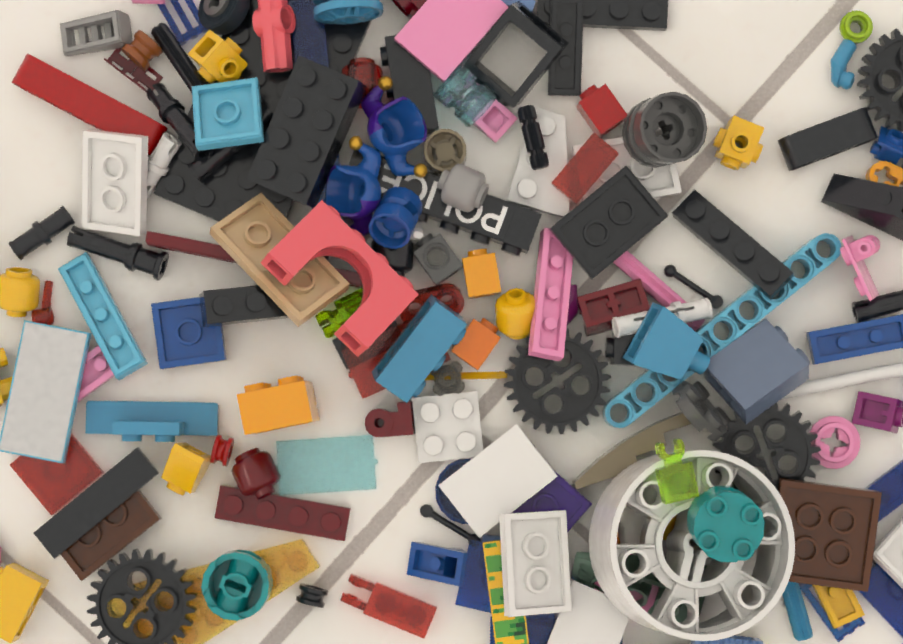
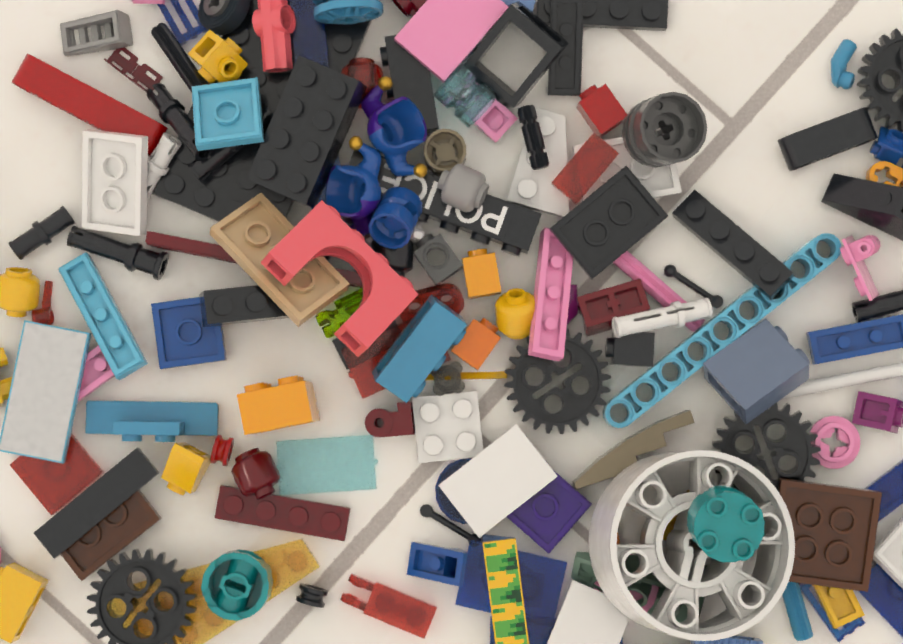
dark orange wheel [121,30,163,71] -> none
white plate [499,510,572,617] -> none
dark azure torso [623,302,710,380] -> none
clear neon green plate [655,438,699,504] -> none
dark grey plate [672,381,731,441] -> none
yellow brick [713,115,764,170] -> none
lime plate [839,11,873,44] -> none

